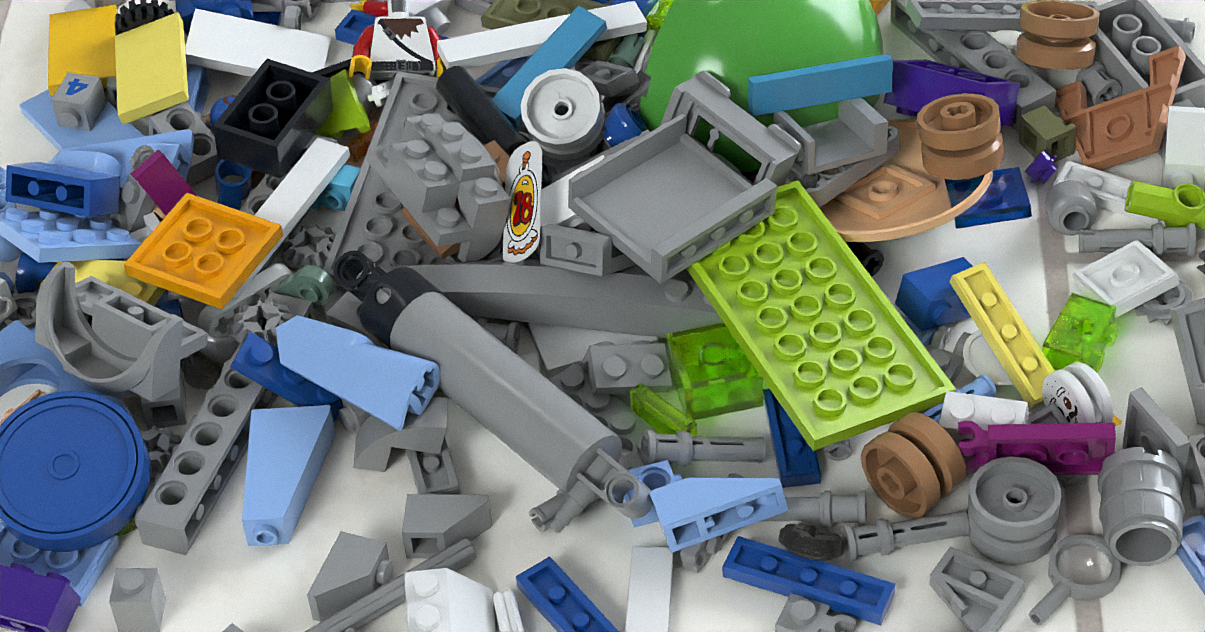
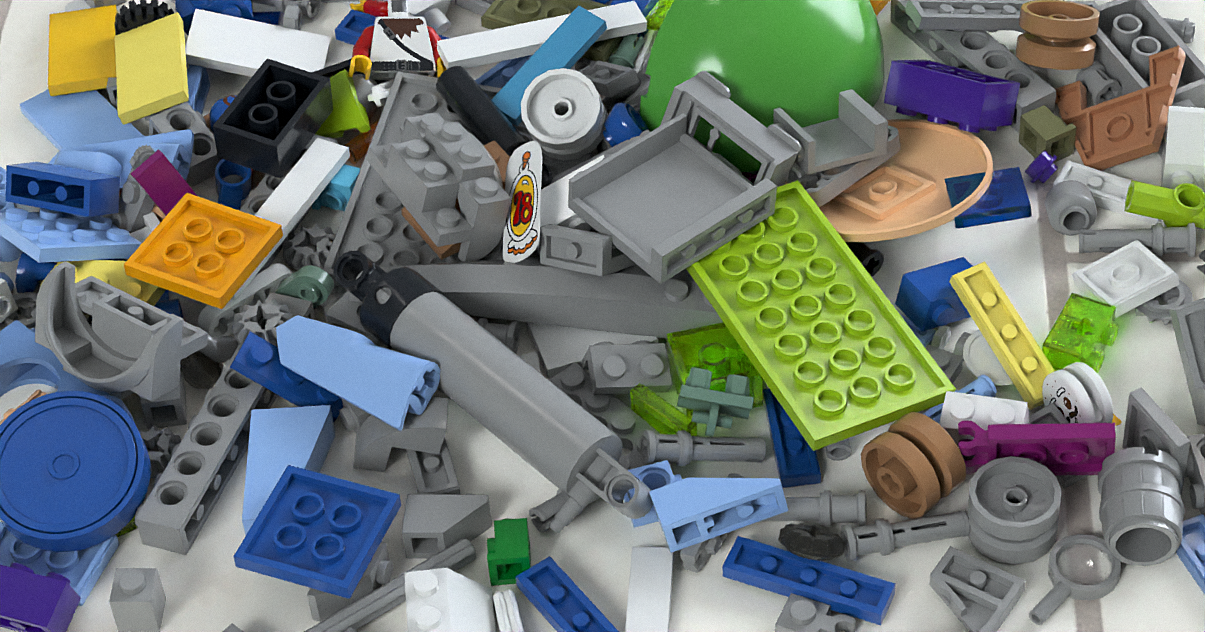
light grey brick [51,72,107,131] -> none
dark azure tile [748,54,893,116] -> none
medium nougat wheel [917,93,1004,180] -> none
none -> blue plate [233,465,401,599]
none -> green brick [487,518,531,586]
none -> sand green hips [677,367,754,437]

